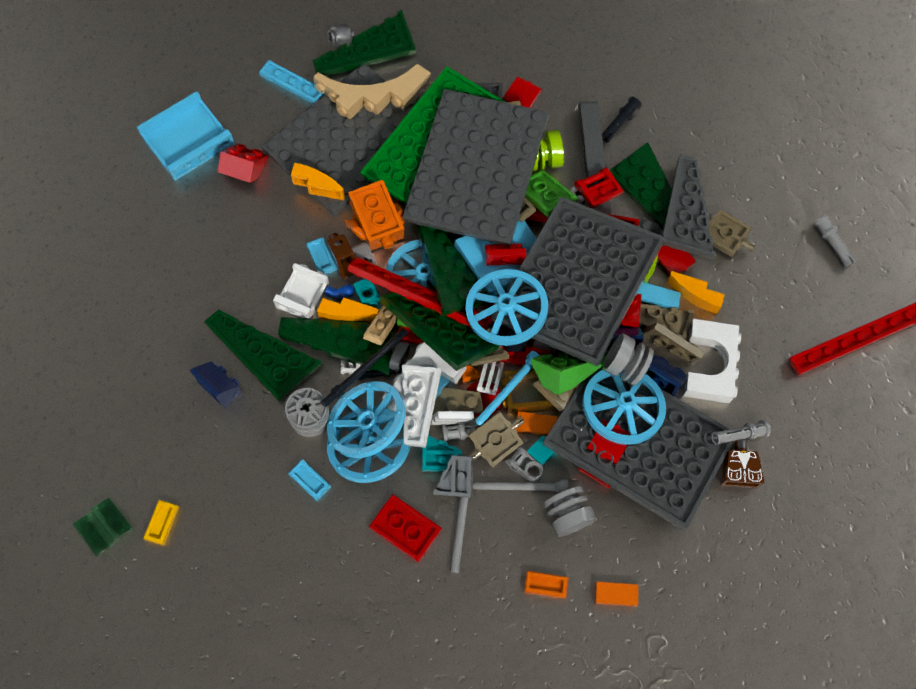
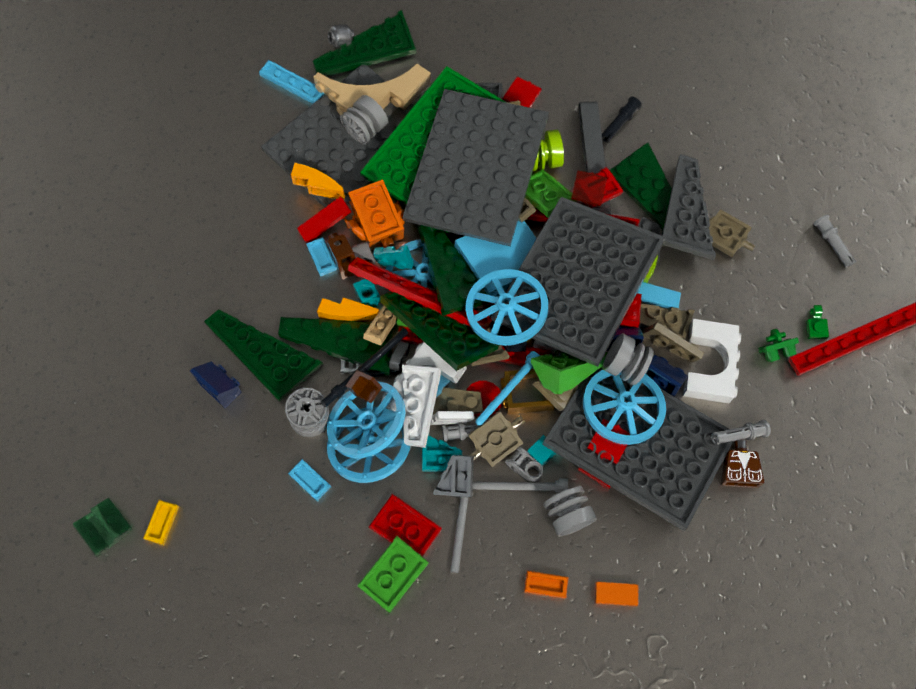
medium azure panel [137,91,235,181] -> none
red slope [218,144,269,183] -> none
white panel [273,263,329,319] -> none
blue arm [325,284,354,301] -> none
orange tile [461,365,481,383] -> none
white tile [477,361,504,396] -> none
red panel [484,244,526,266] -> none
orange tile [516,411,557,436] -> none
red piece [658,245,696,274] -> none
light orange slope [667,271,725,315] -> none
none -> red tile [297,196,352,243]
none -> light grey wheel [340,95,388,144]
none -> reddish brown panel [346,370,382,403]
none -> bright green tile [357,536,429,613]
none -> teal wing [373,245,414,270]
none -> clear red piece [571,170,607,207]
none -> green hips [758,328,799,362]
none -> green plate [806,305,829,339]

